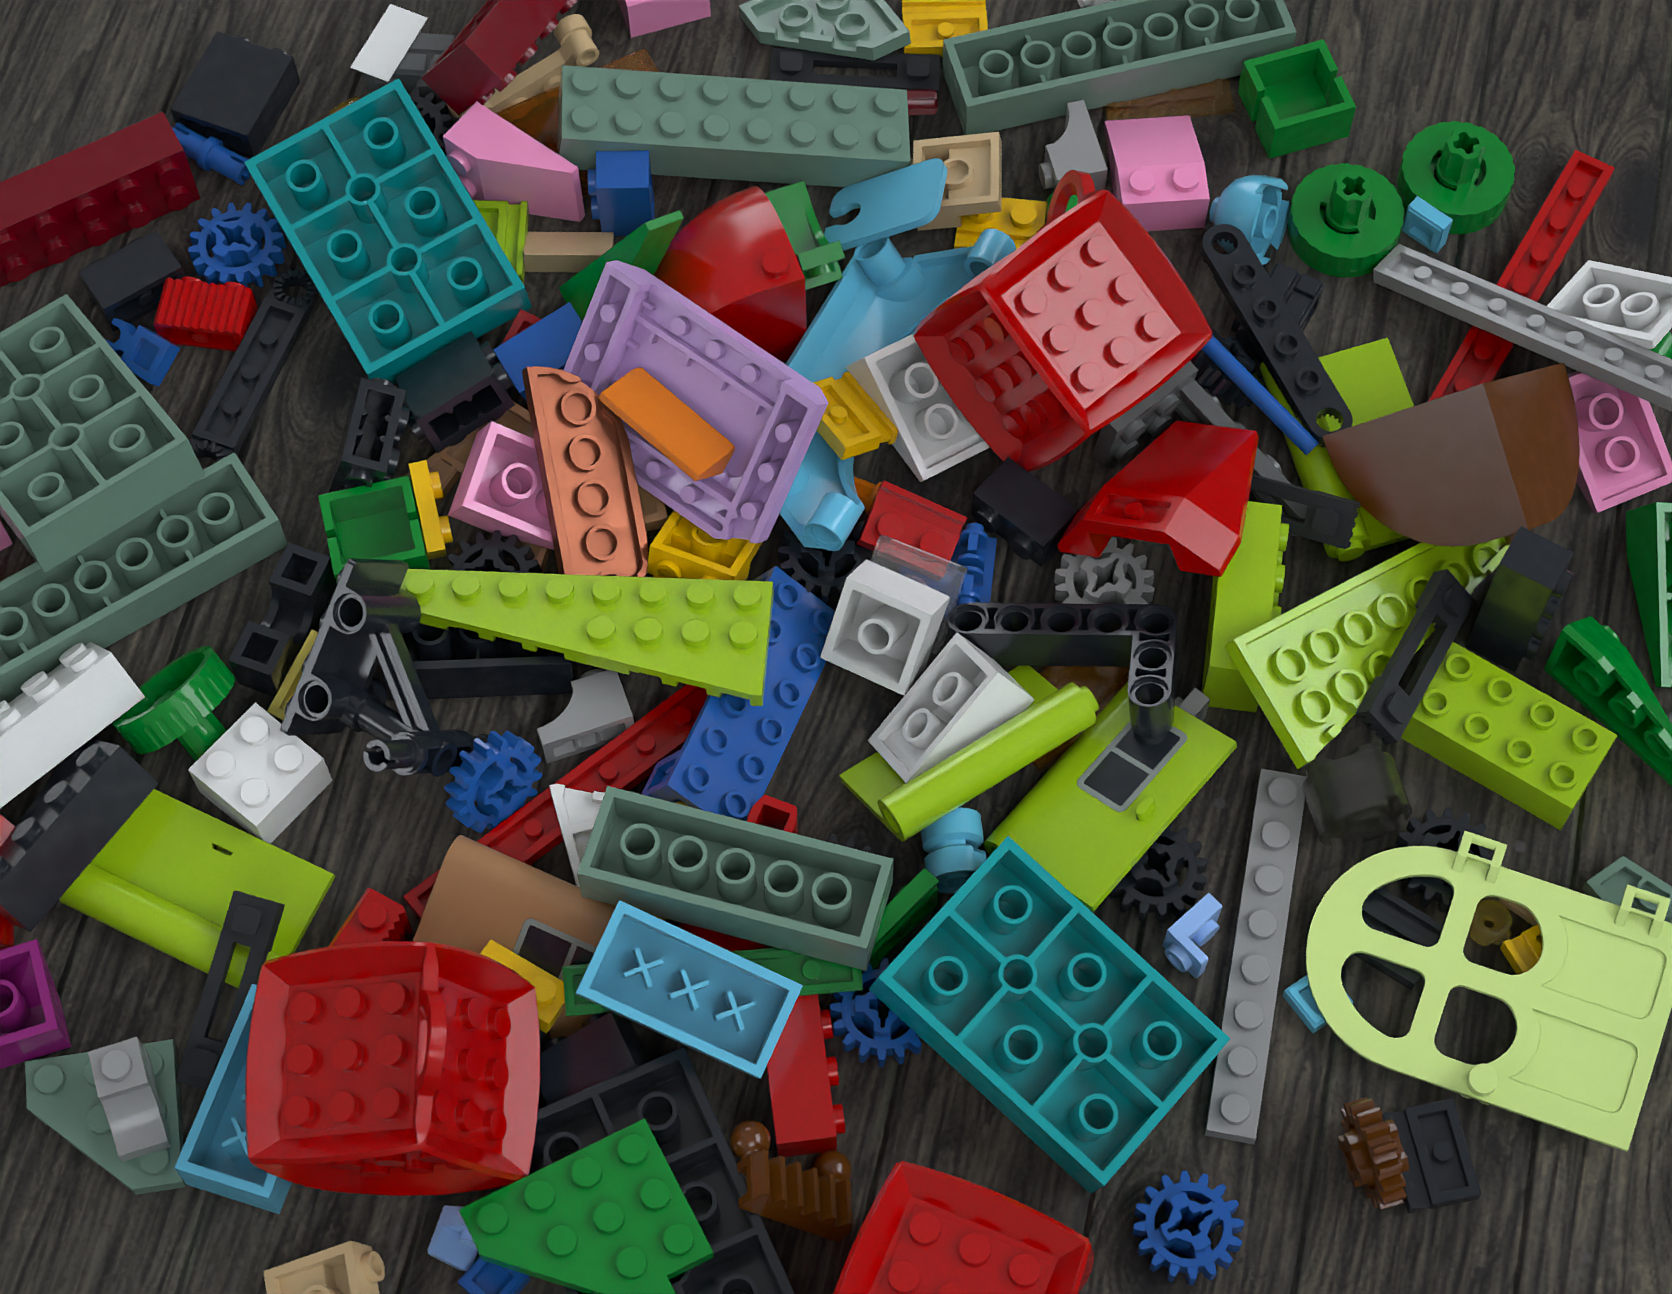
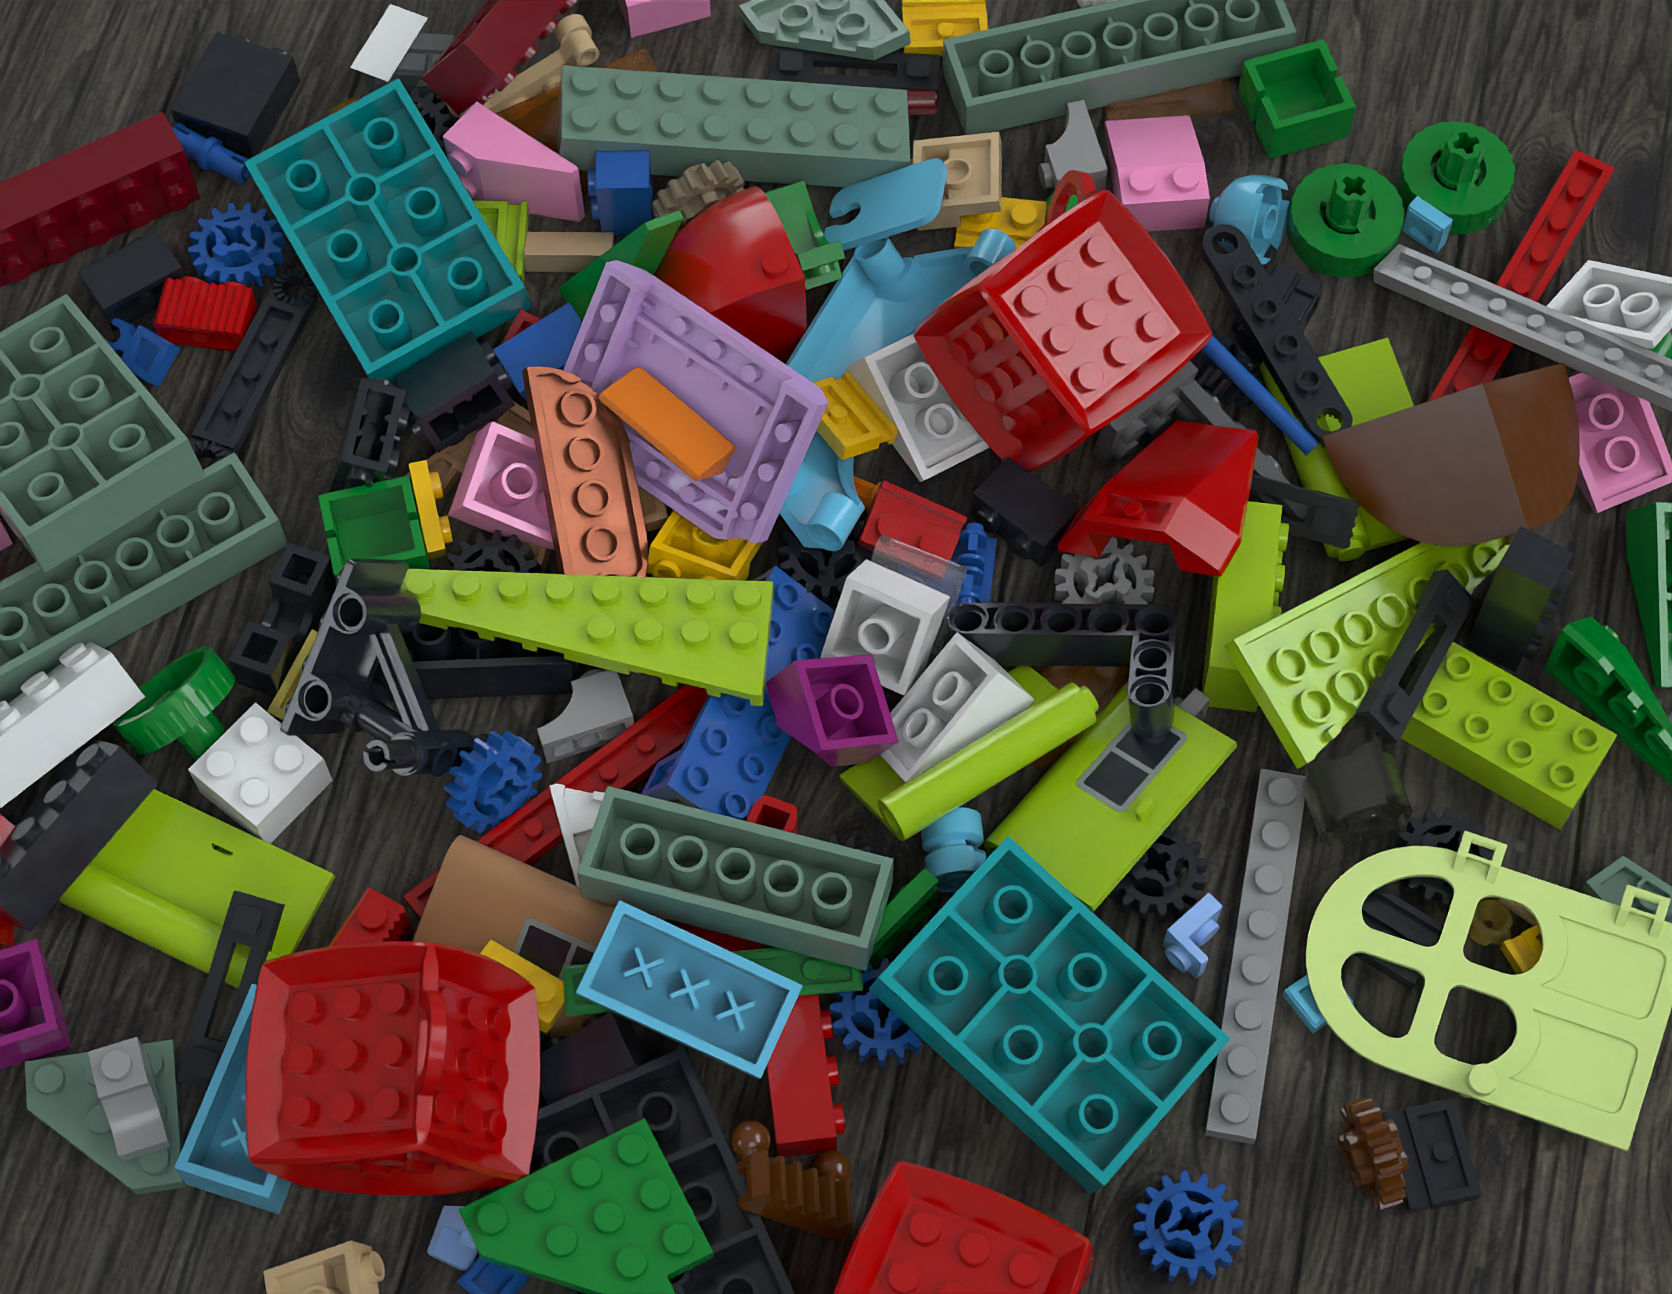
none -> dark tan gear [652,160,745,233]
none -> magenta slope [766,654,899,767]

